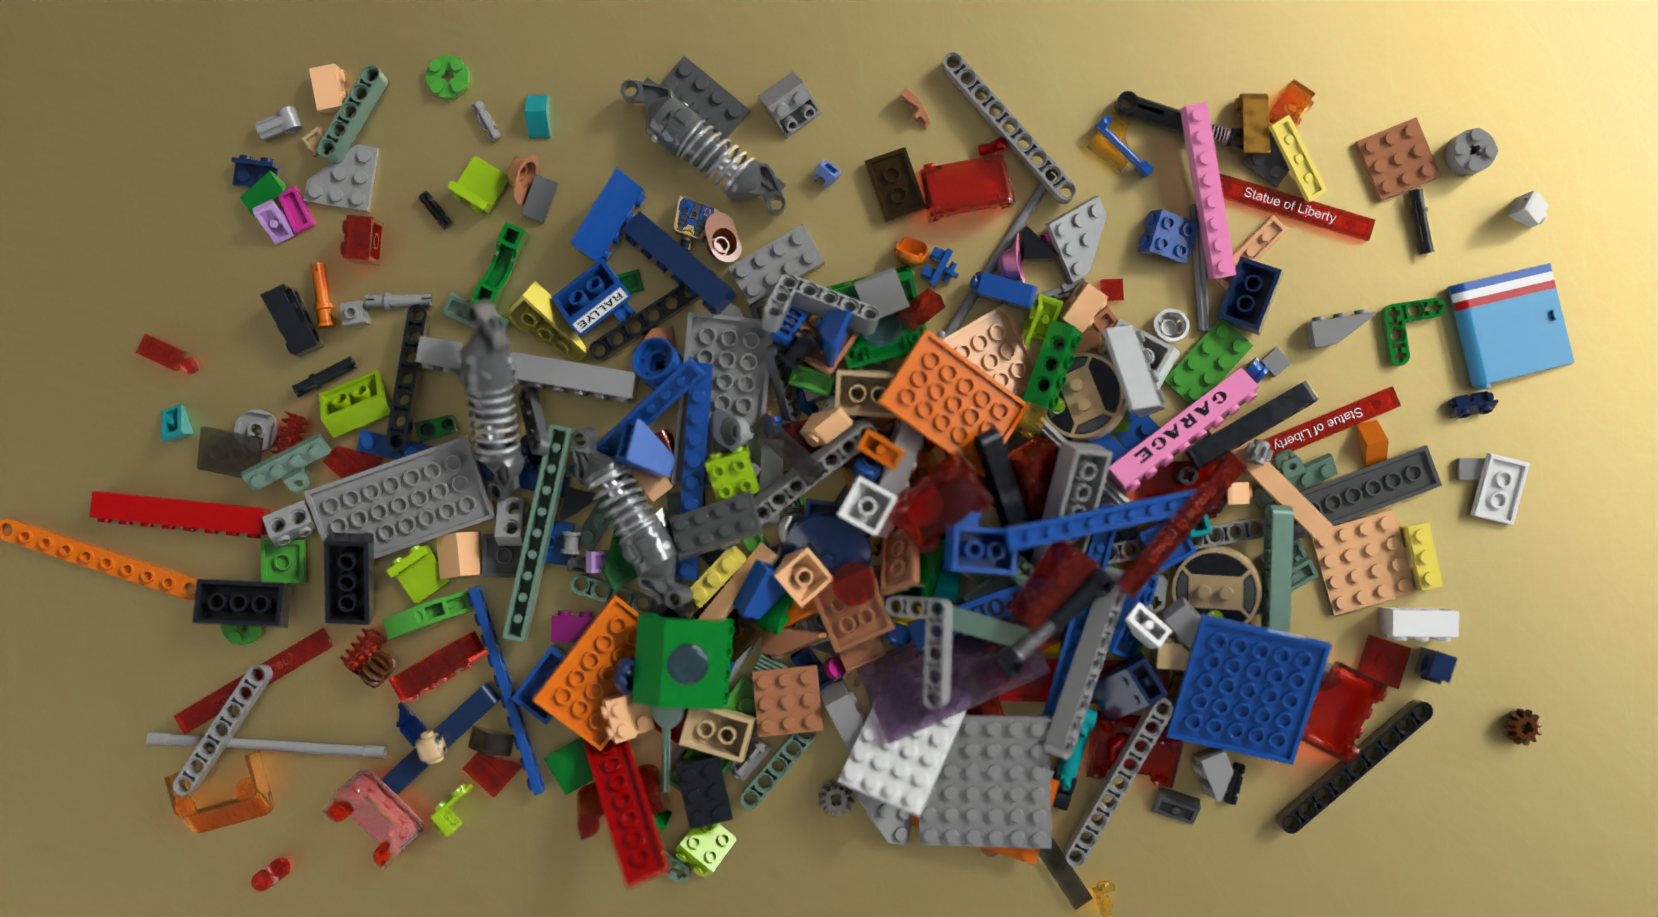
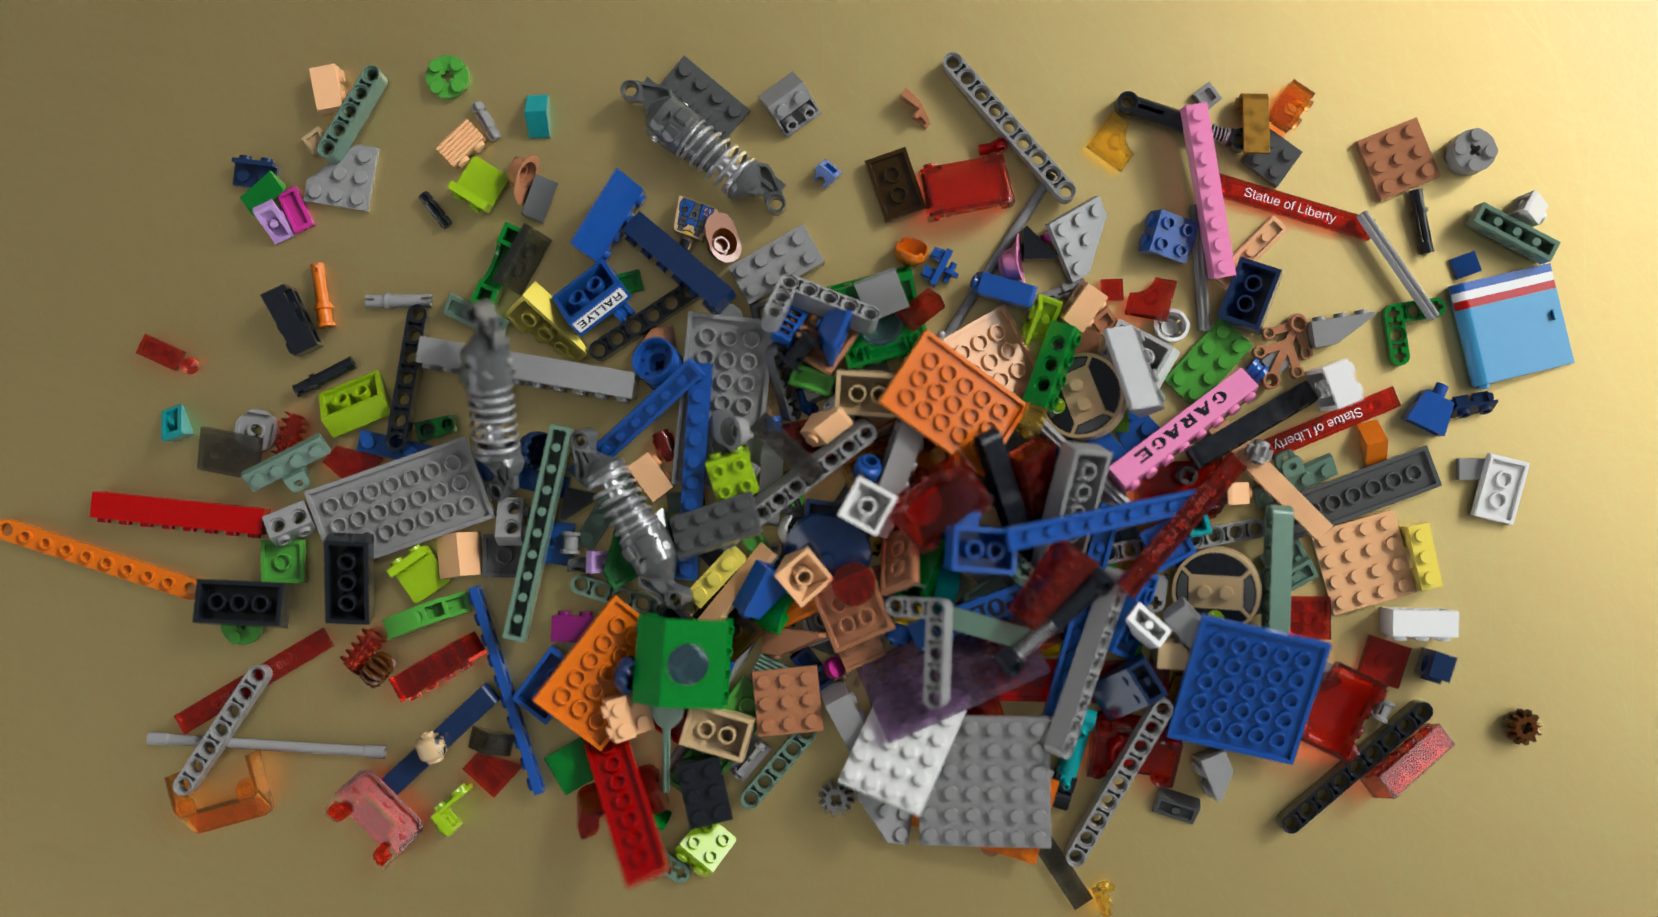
clear red piece [251,858,291,892] -> none
light grey piece [255,106,302,141] -> none
light grey brick [339,300,371,327] -> none
clear red brick [340,214,384,266] -> none
clear blue slope [396,702,430,747] -> none
dark grey beam [518,386,550,456] -> none
slope [615,418,675,479] -> none
orange slope [857,429,906,471] -> none
blue hinge [1095,115,1154,177] -> none
black axle [1224,762,1246,805] -> none
light yellow plate [1268,115,1327,202] -> none
none -> light nougat brick [435,118,487,169]
none -> clear smoke tile [493,223,552,296]
none -> clear red tile [1125,277,1177,322]
none -> light grey tile [1191,81,1222,109]
none -> nougat plant [1252,313,1313,390]
none -> clear red plate [1290,596,1331,640]
none -> white brick [1305,358,1364,412]
none -> light grey axle [1357,210,1439,321]
none -> clear red wedge [1360,723,1455,799]
none -> light grey bush [1369,696,1396,724]
none -> blue torso [1401,382,1454,437]
none -> blue slope [1449,251,1482,280]
none -> sand green brick [1465,202,1561,265]

